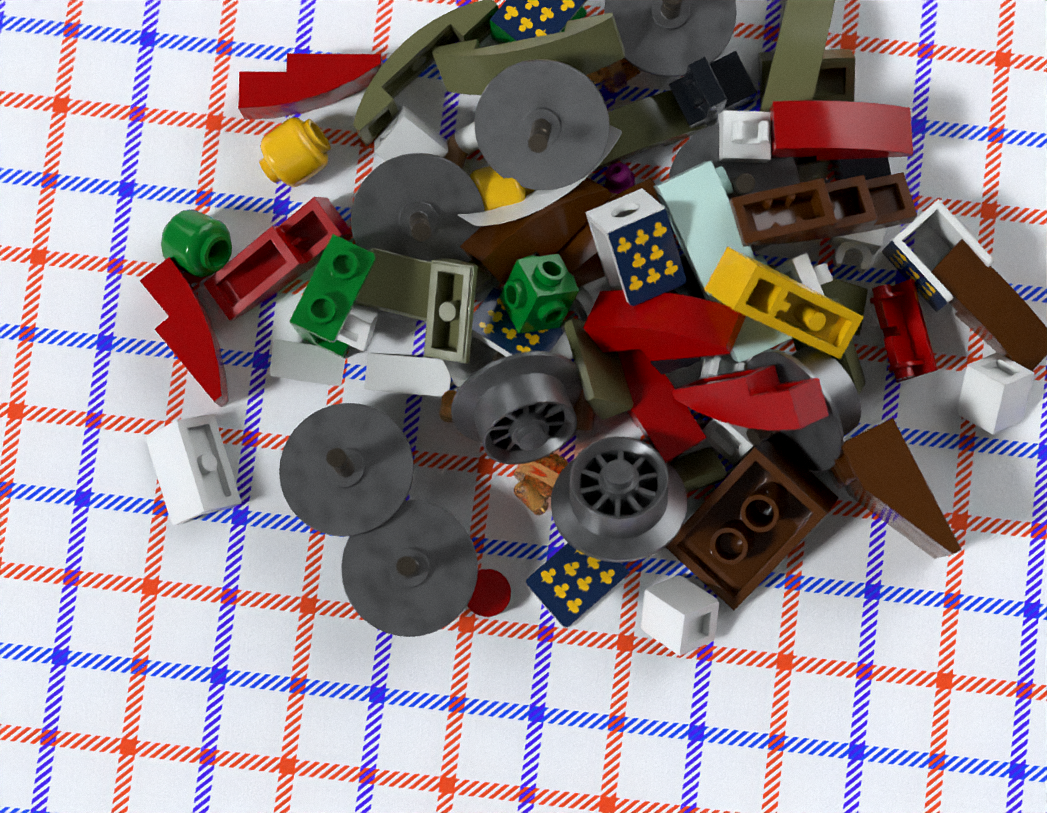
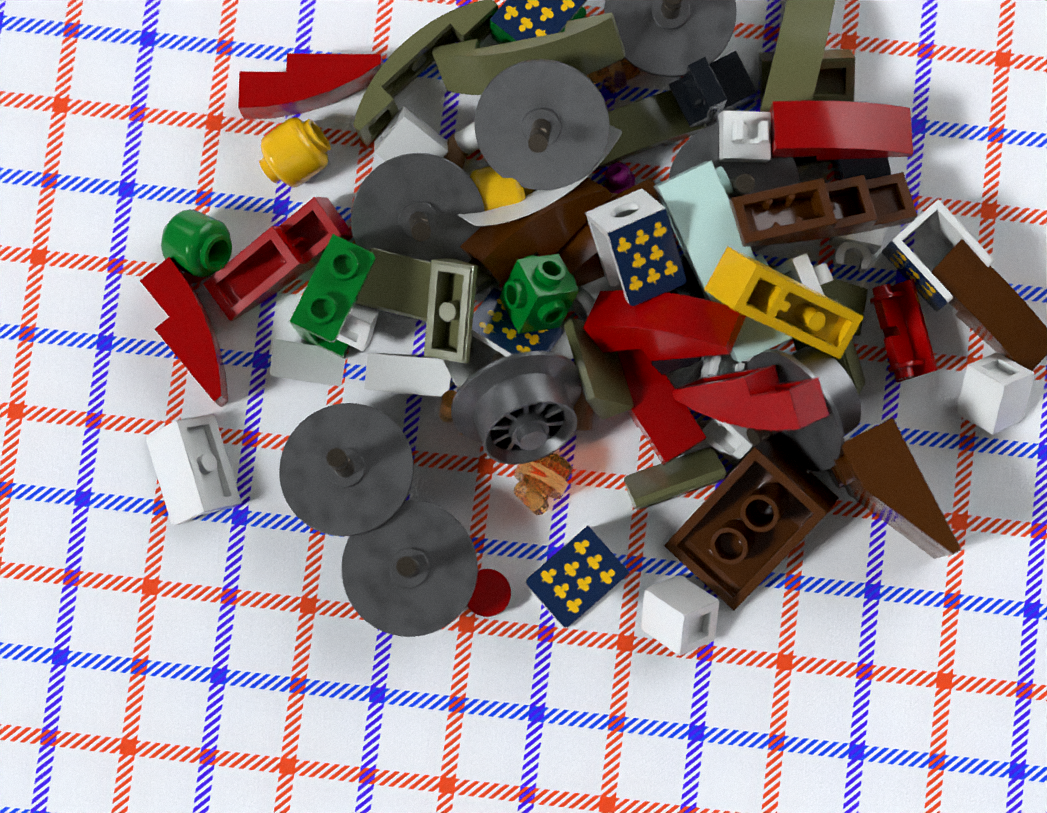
flat silver piece [551,436,687,562] -> none

